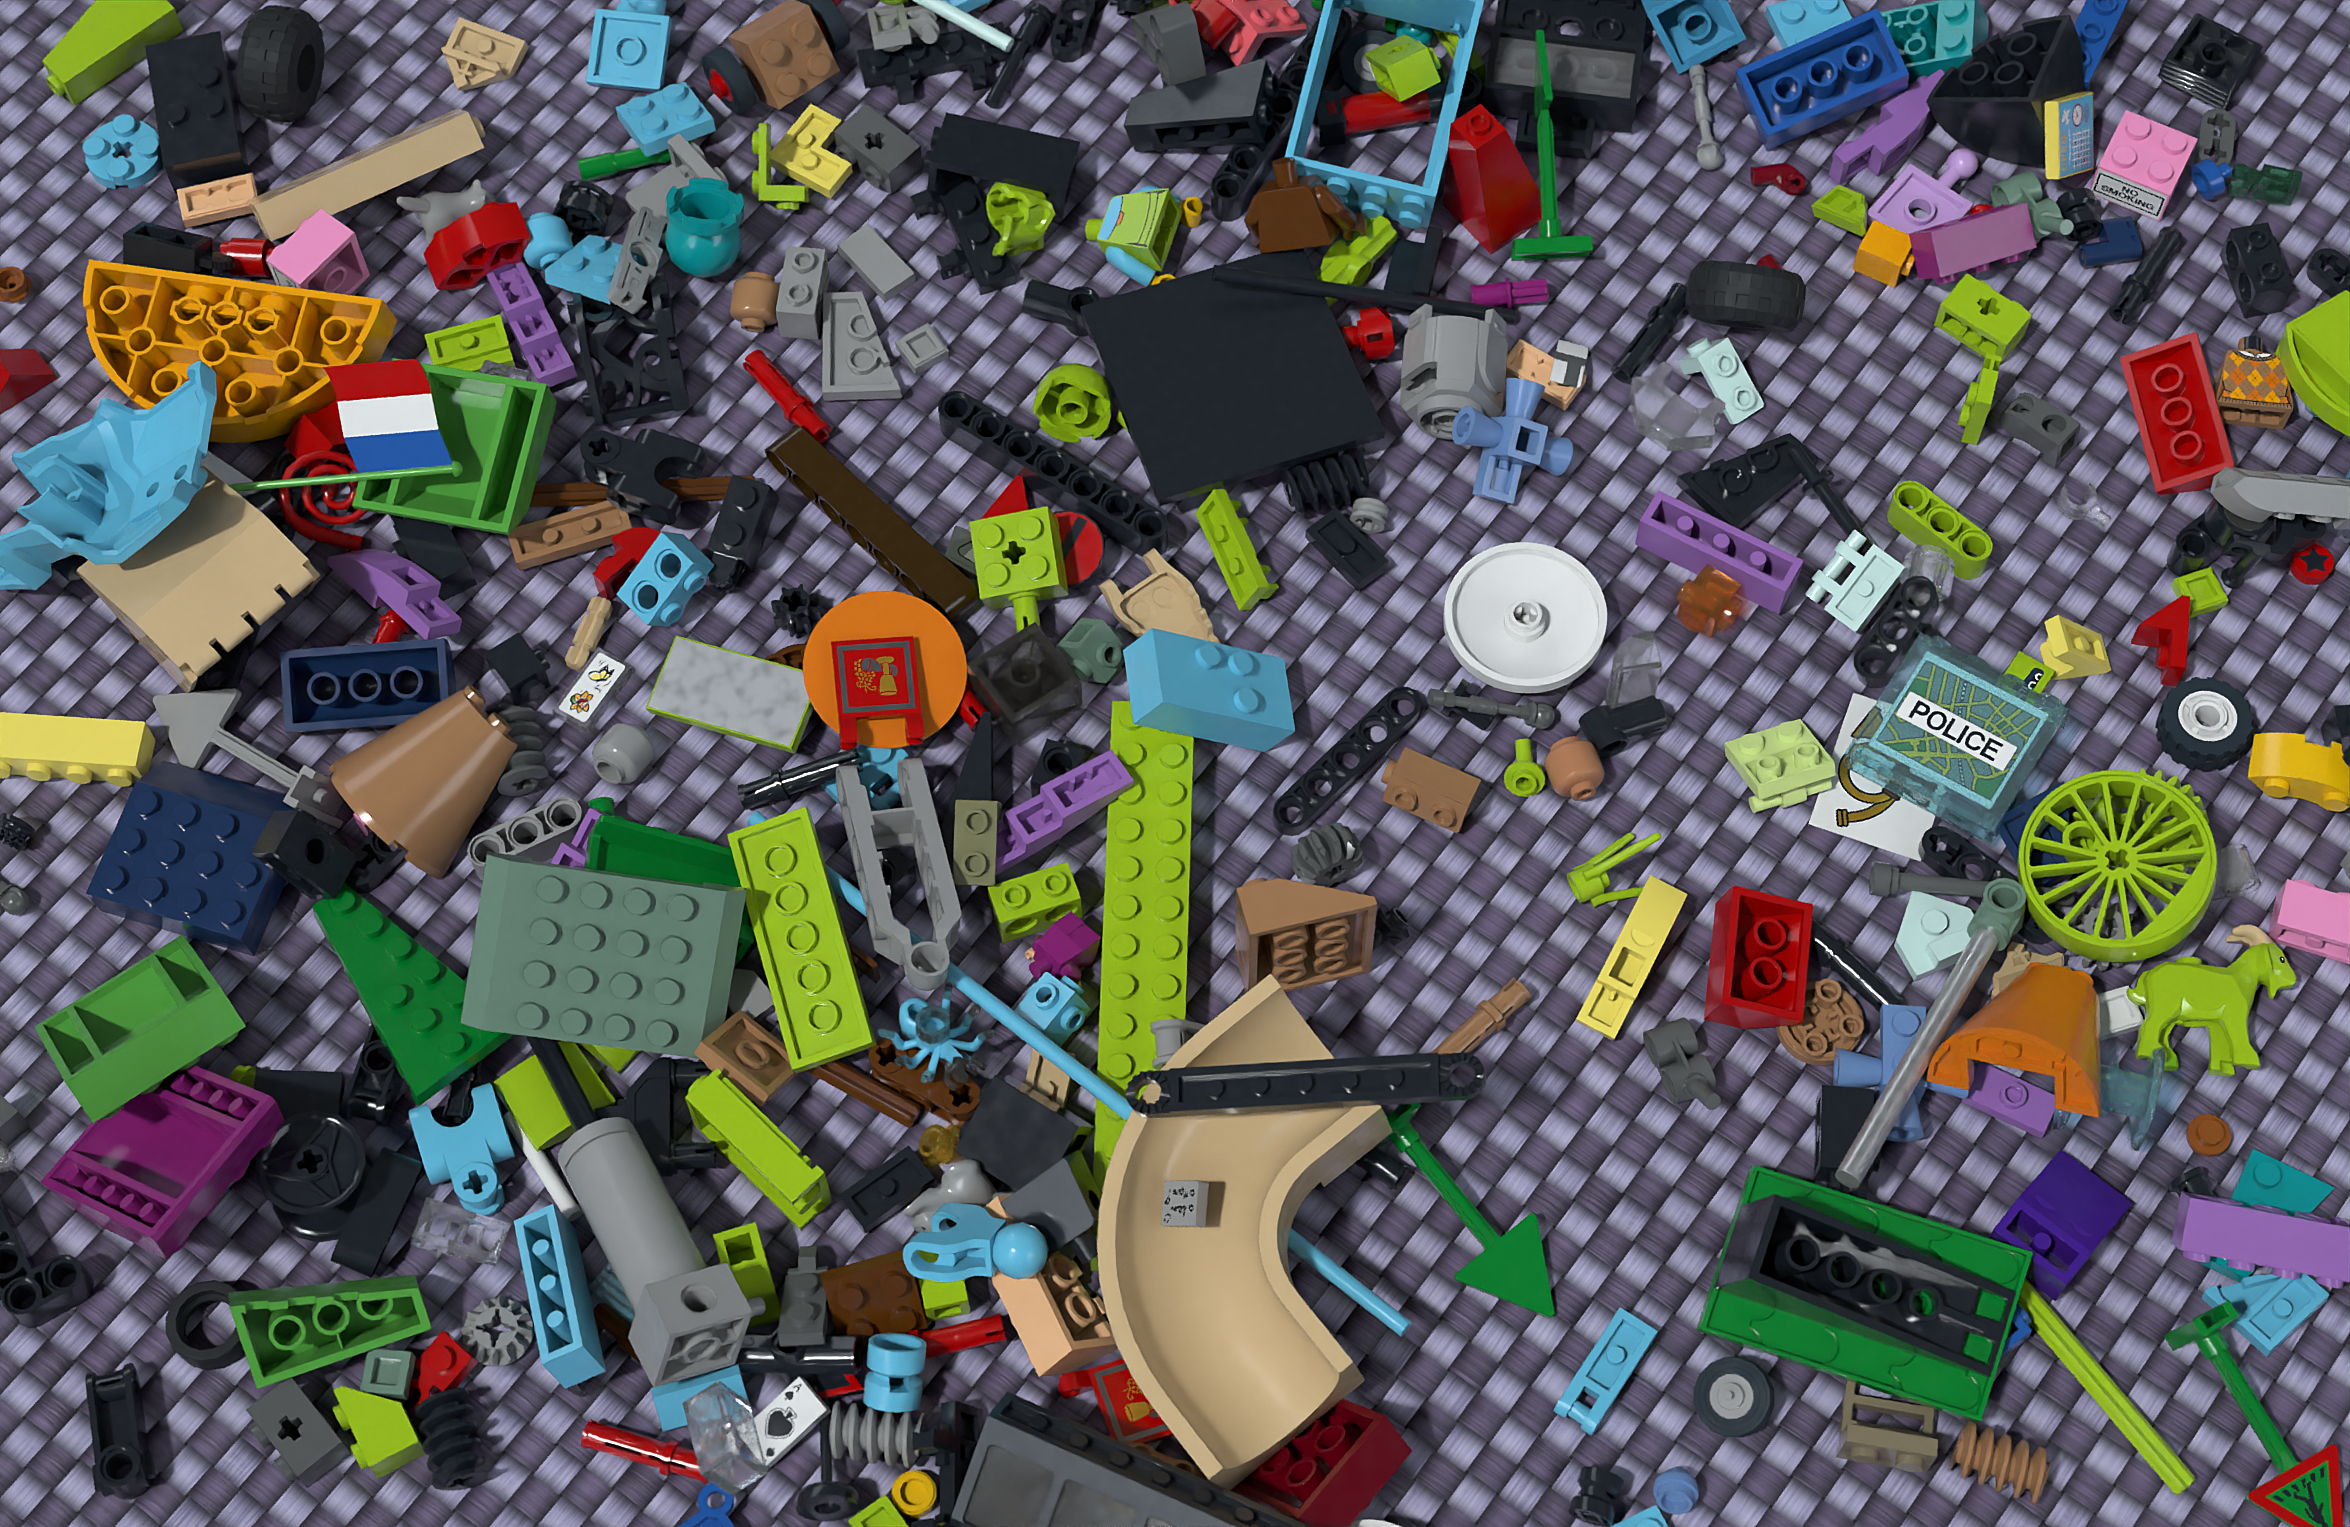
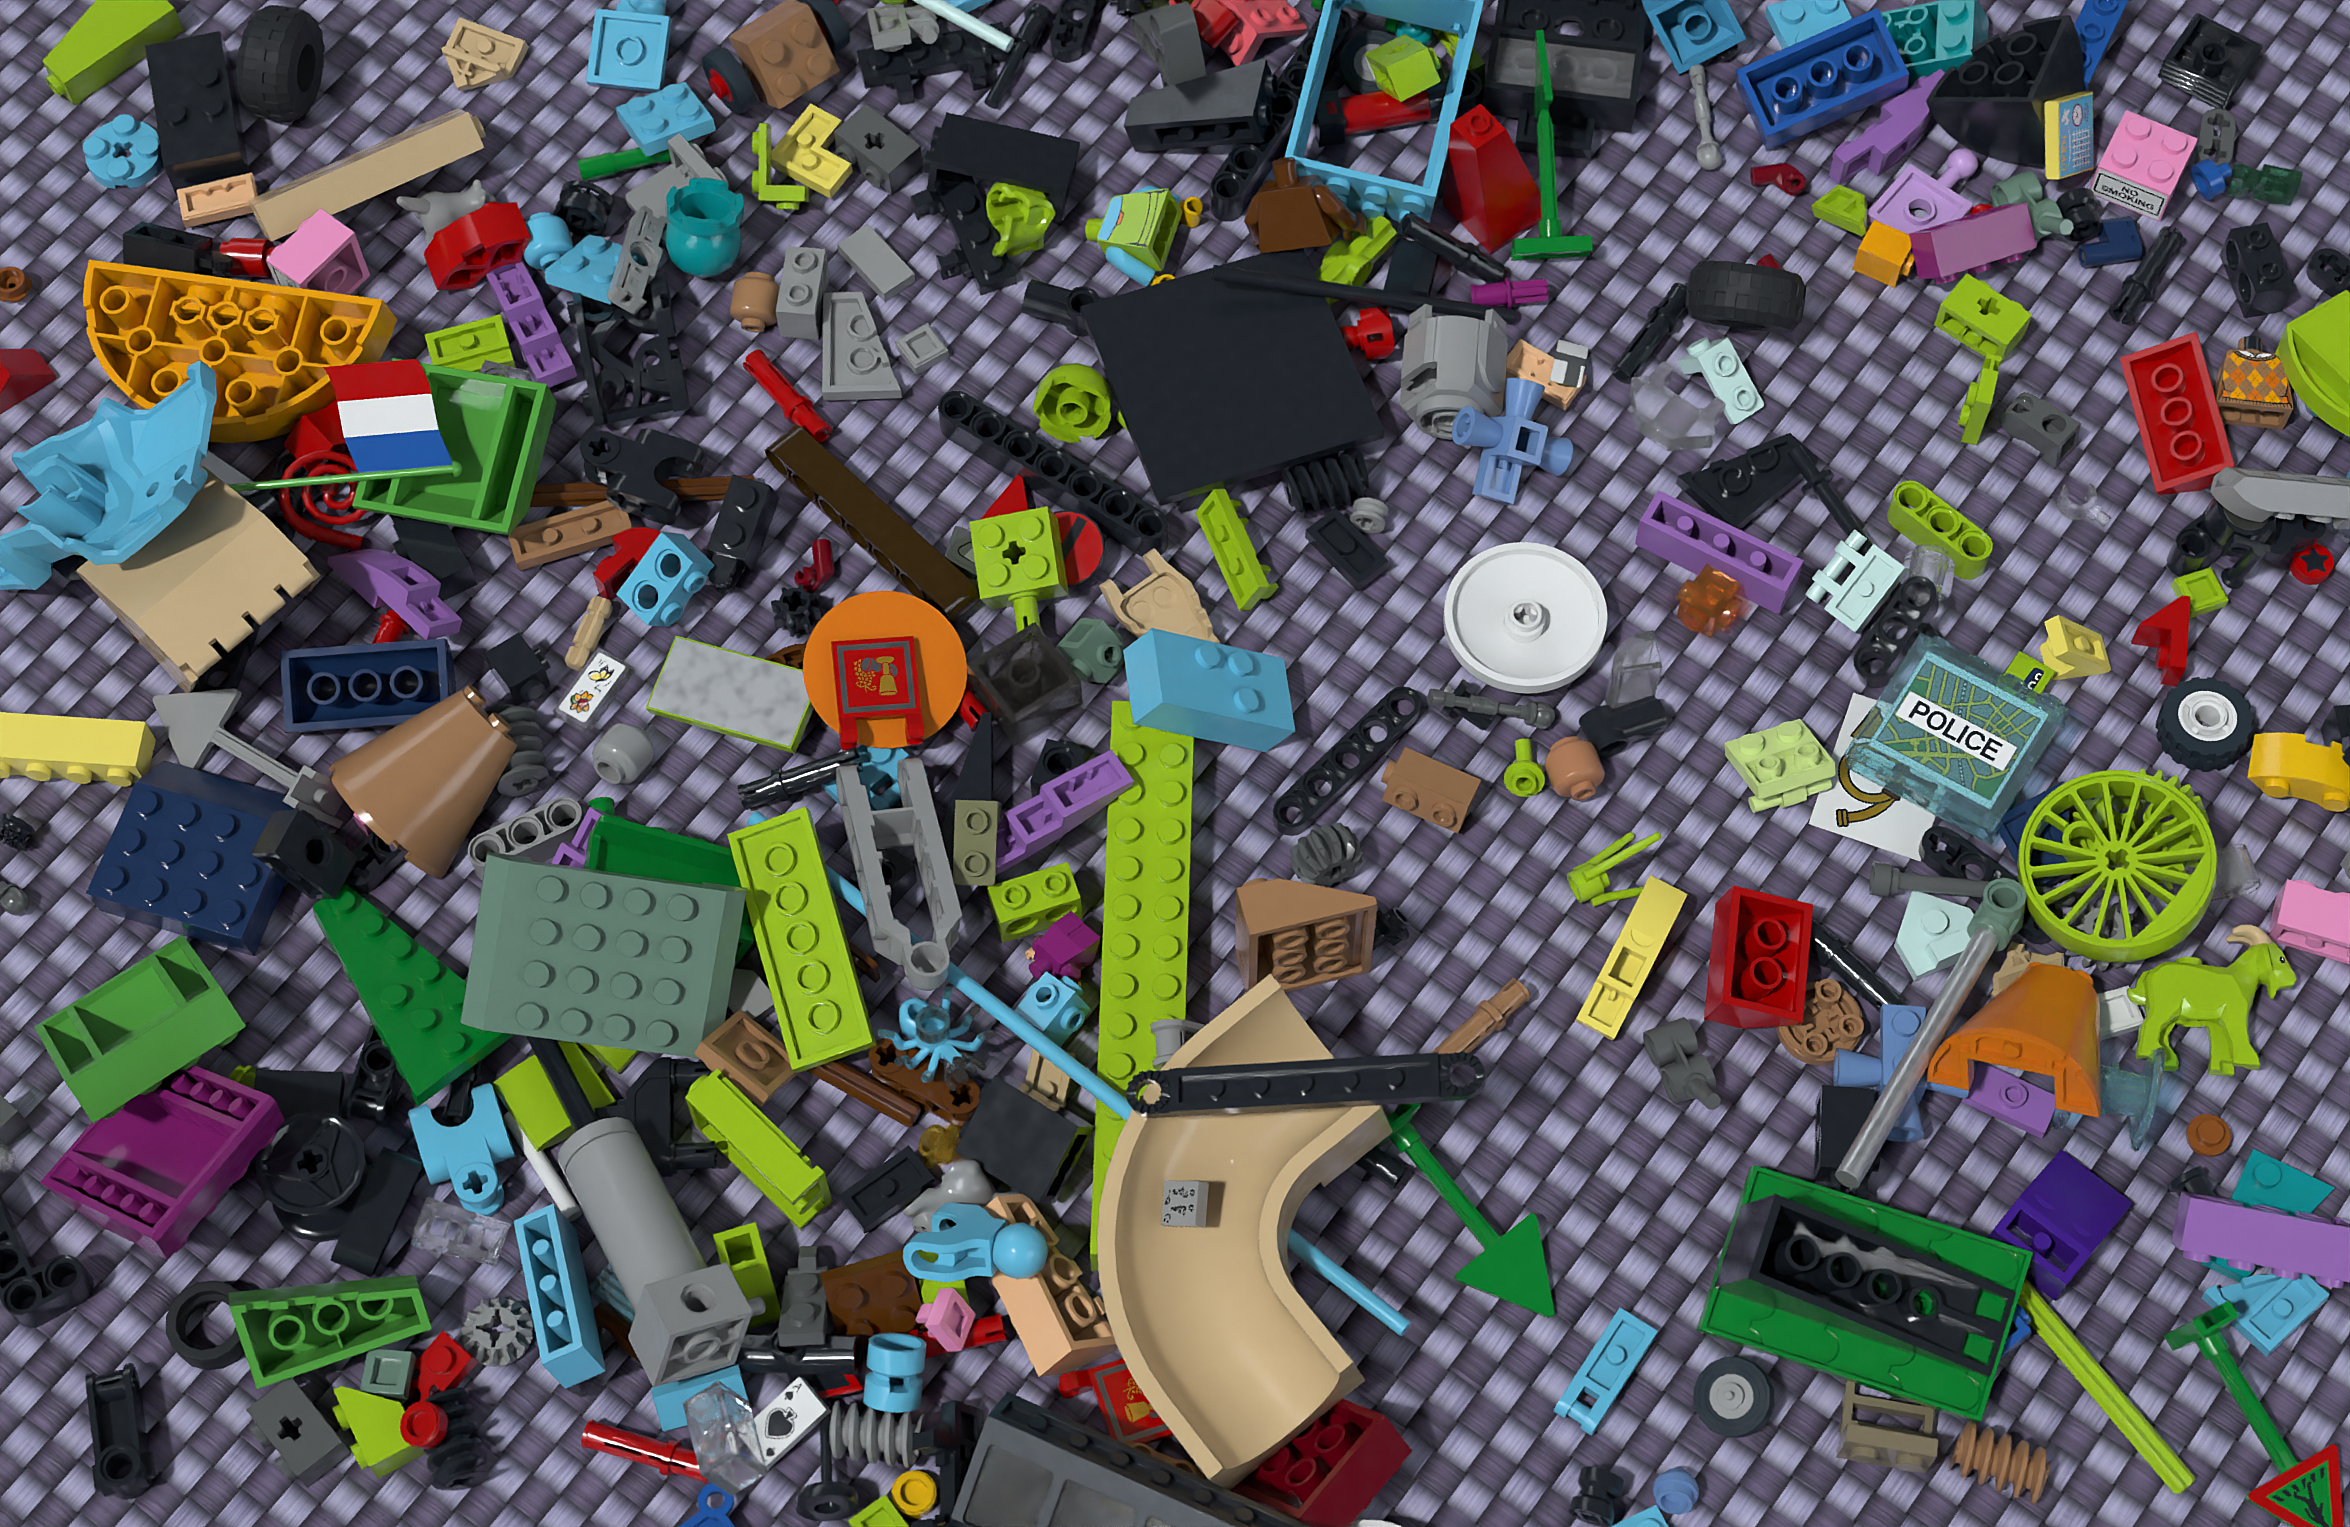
black torso [1000,1150,1102,1265] -> none
none -> red tile [400,1401,448,1449]
none -> dark red arm [794,539,835,593]
none -> bright pink tile [916,1288,976,1352]
none -> black pin [1398,212,1505,284]

